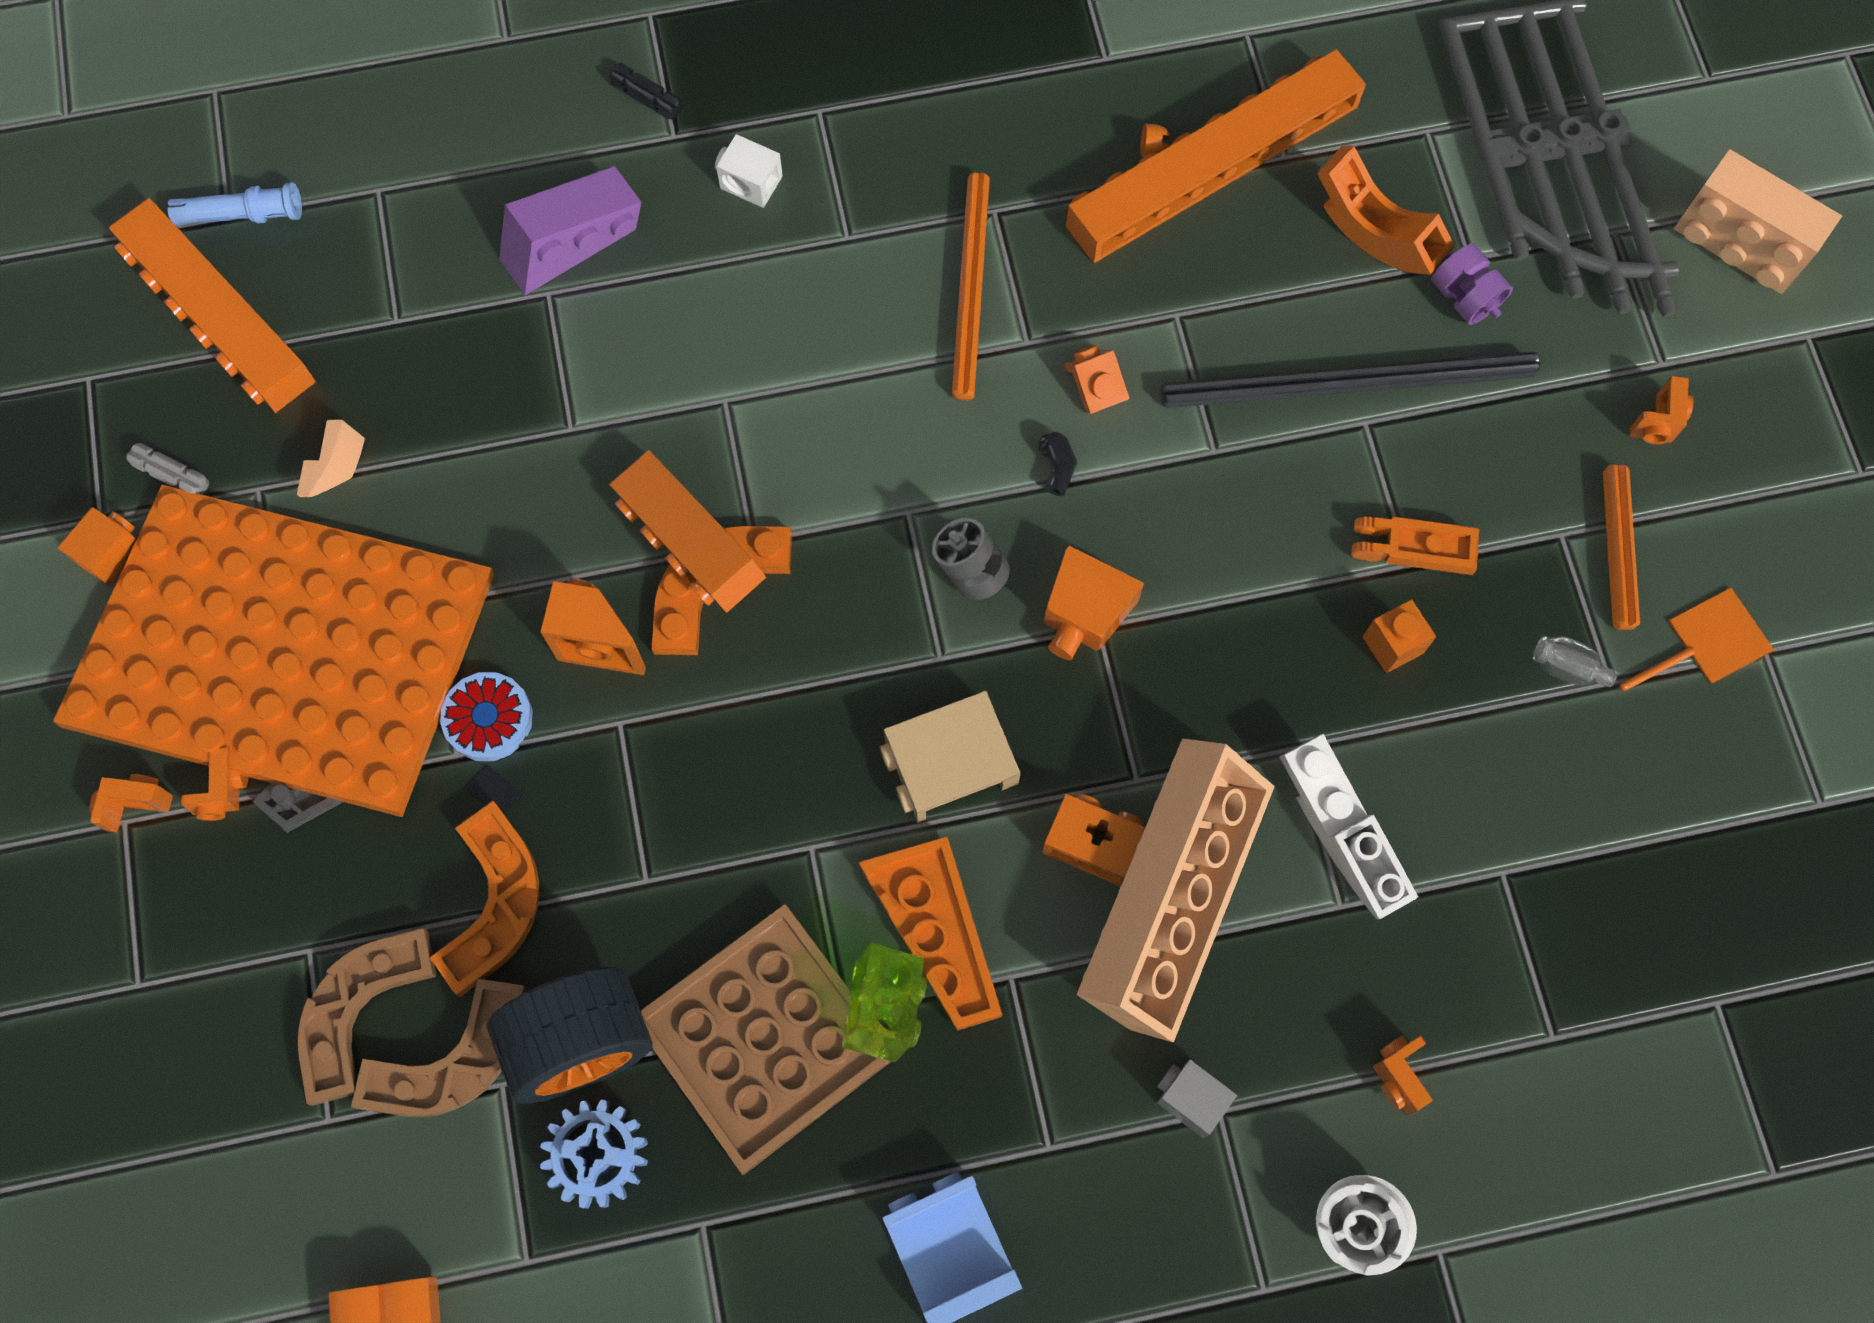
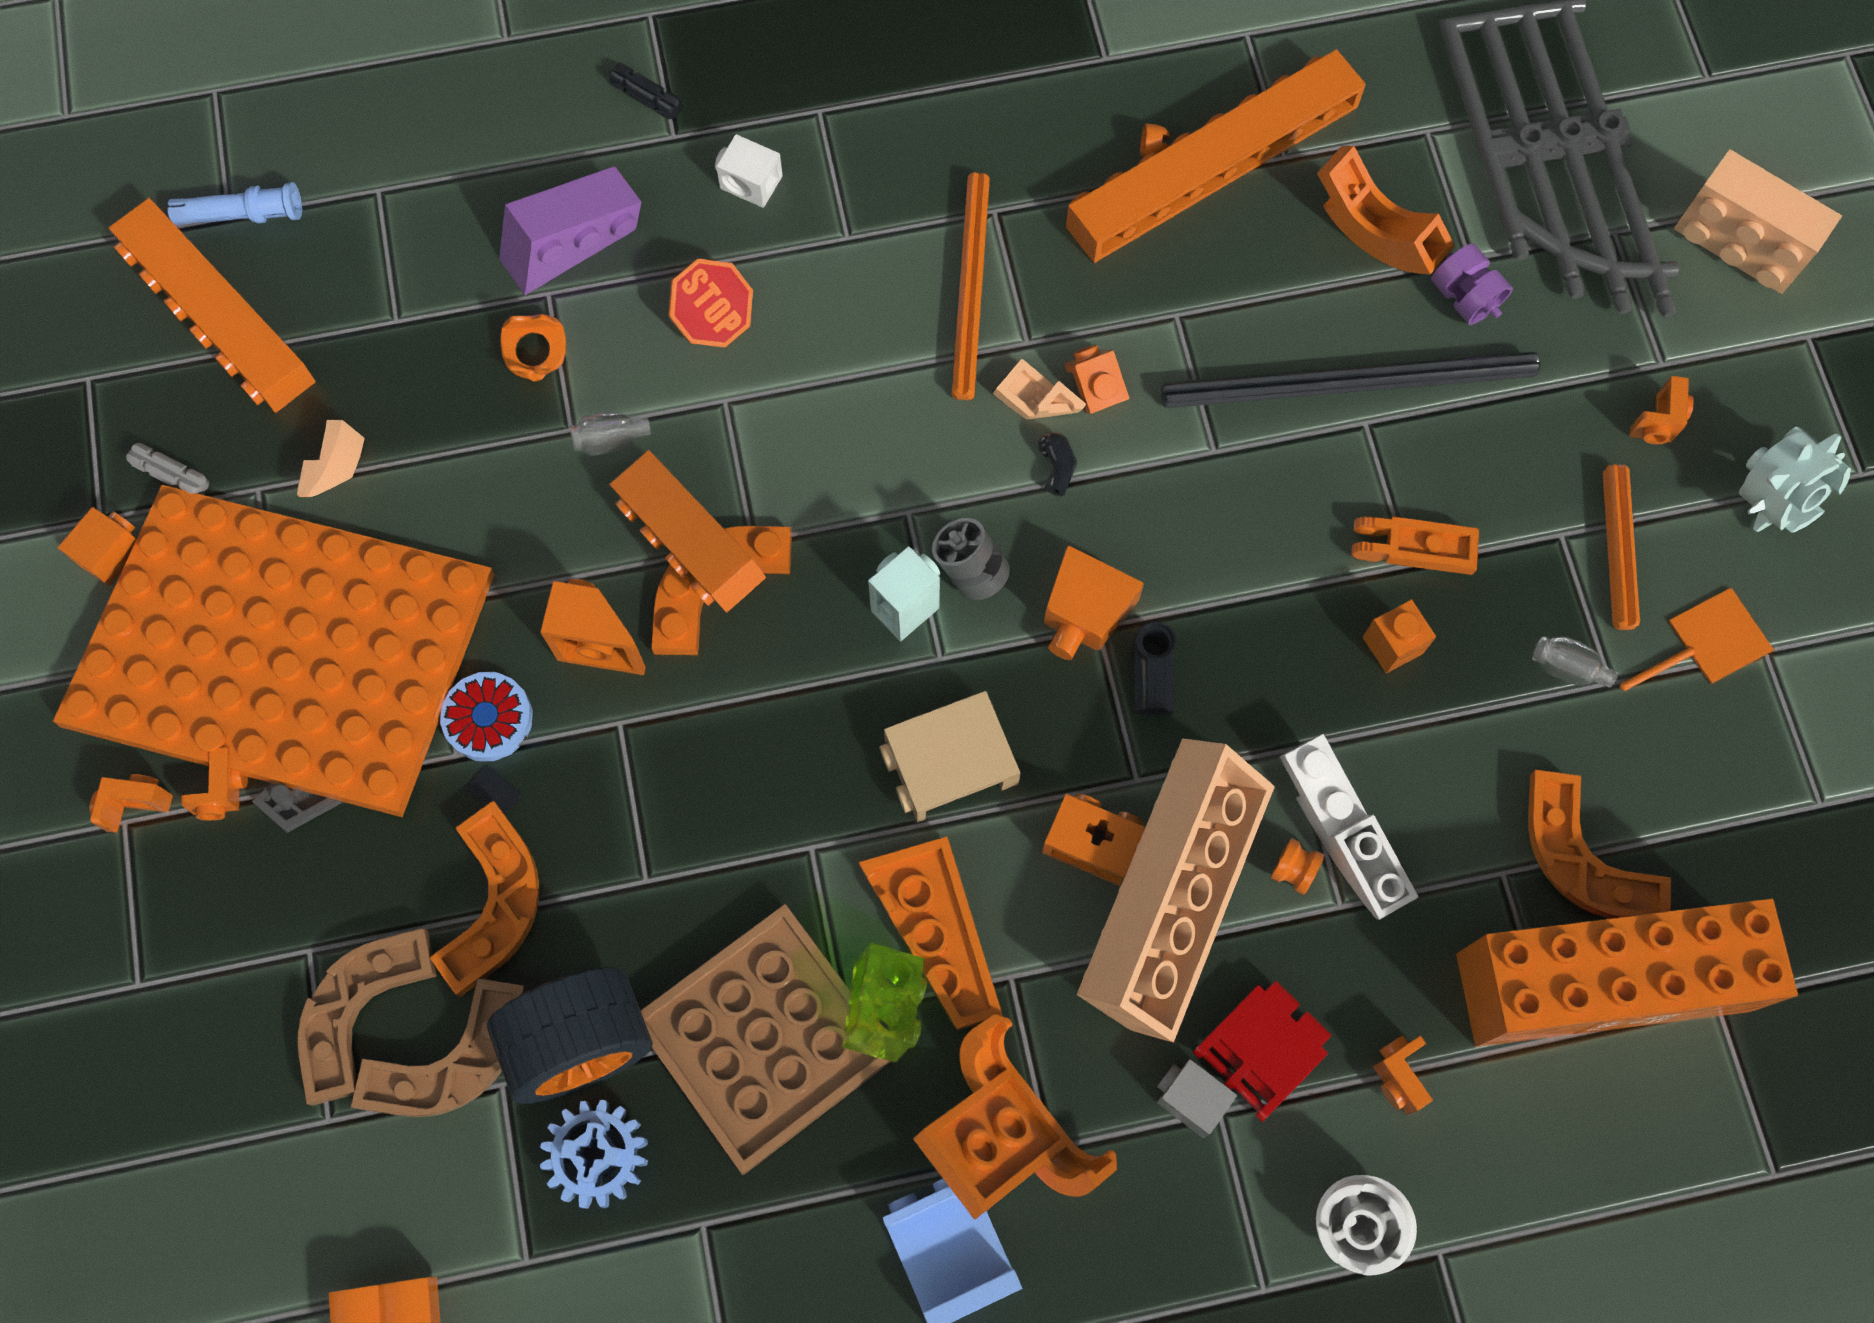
none -> orange piece [500,314,566,382]
none -> clear plant [570,412,651,455]
none -> piece [668,259,753,348]
none -> light aqua brick [868,546,940,642]
none -> orange piece [913,1014,1117,1220]
none -> light nougat slope [993,359,1086,419]
none -> black piece [1131,621,1177,716]
none -> red plate [1192,981,1332,1122]
none -> orange wheel [1270,837,1325,896]
none -> orange brick [1456,899,1798,1047]
none -> orange plate [1528,770,1671,919]
none -> light aqua brick [1739,427,1851,533]

